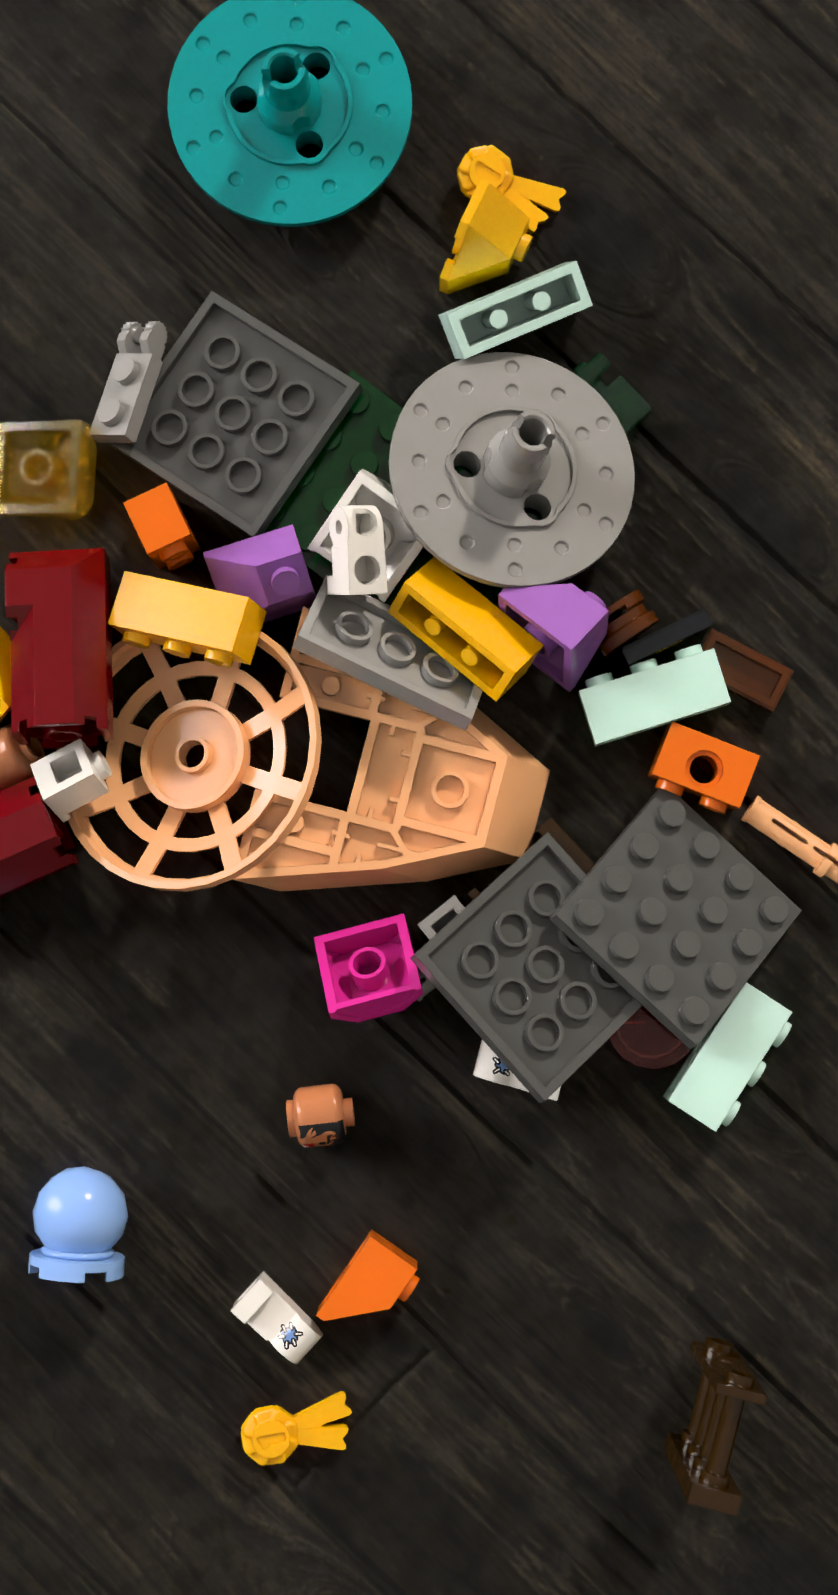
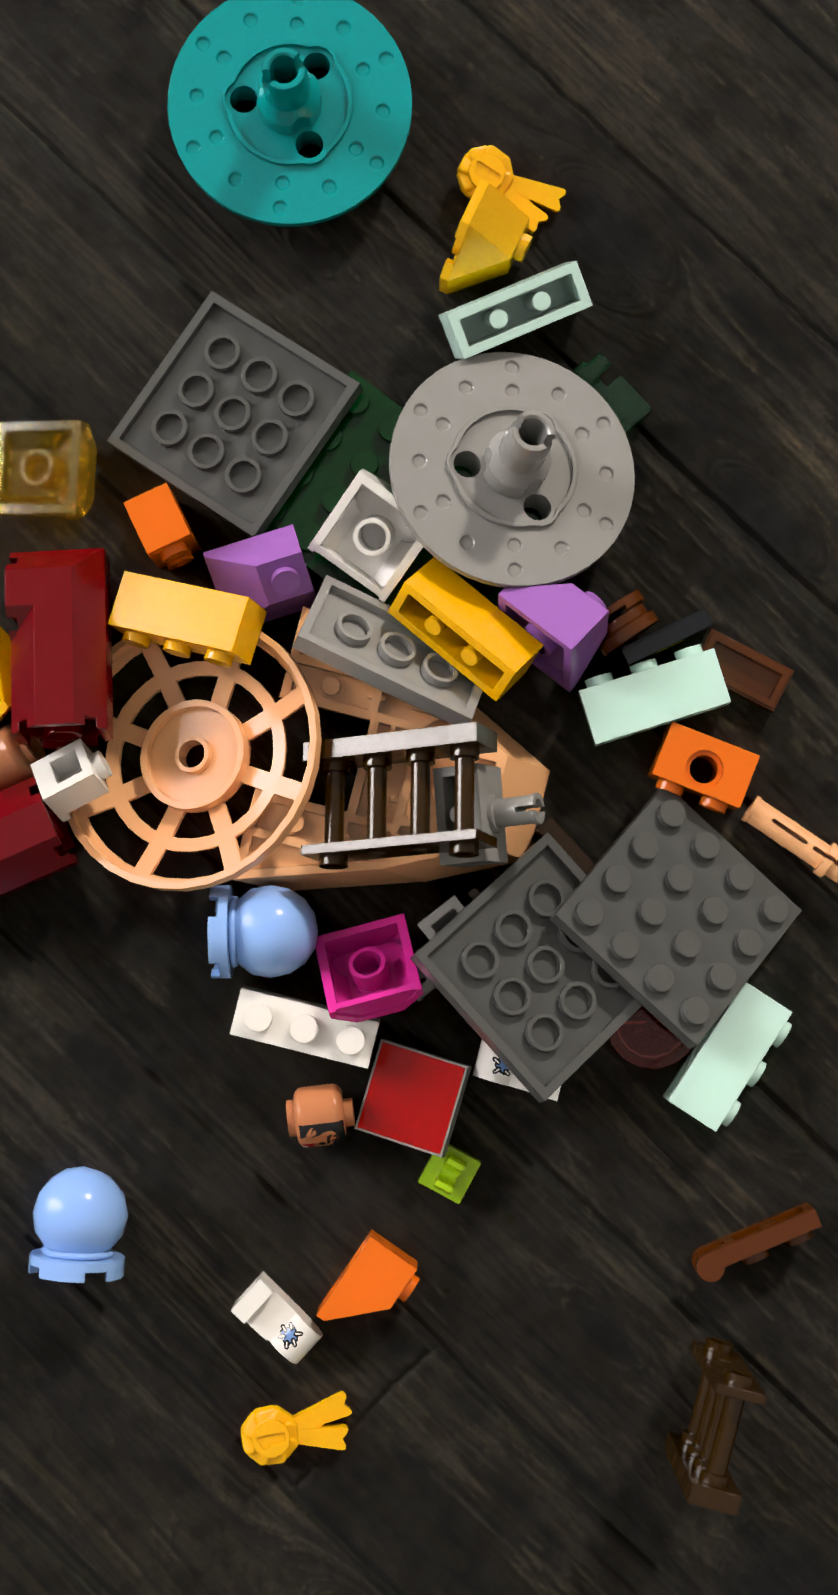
light grey hinge [89,321,168,443] -> none
white leg [327,505,388,595] -> none
none -> light blue tile [207,885,318,979]
none -> white brick [230,986,381,1069]
none -> dark brown fence [301,722,497,870]
none -> red tile [354,1039,472,1158]
none -> lime tile [418,1144,481,1204]
none -> light grey brick [433,763,545,868]
none -> reddish brown plate [691,1202,822,1282]

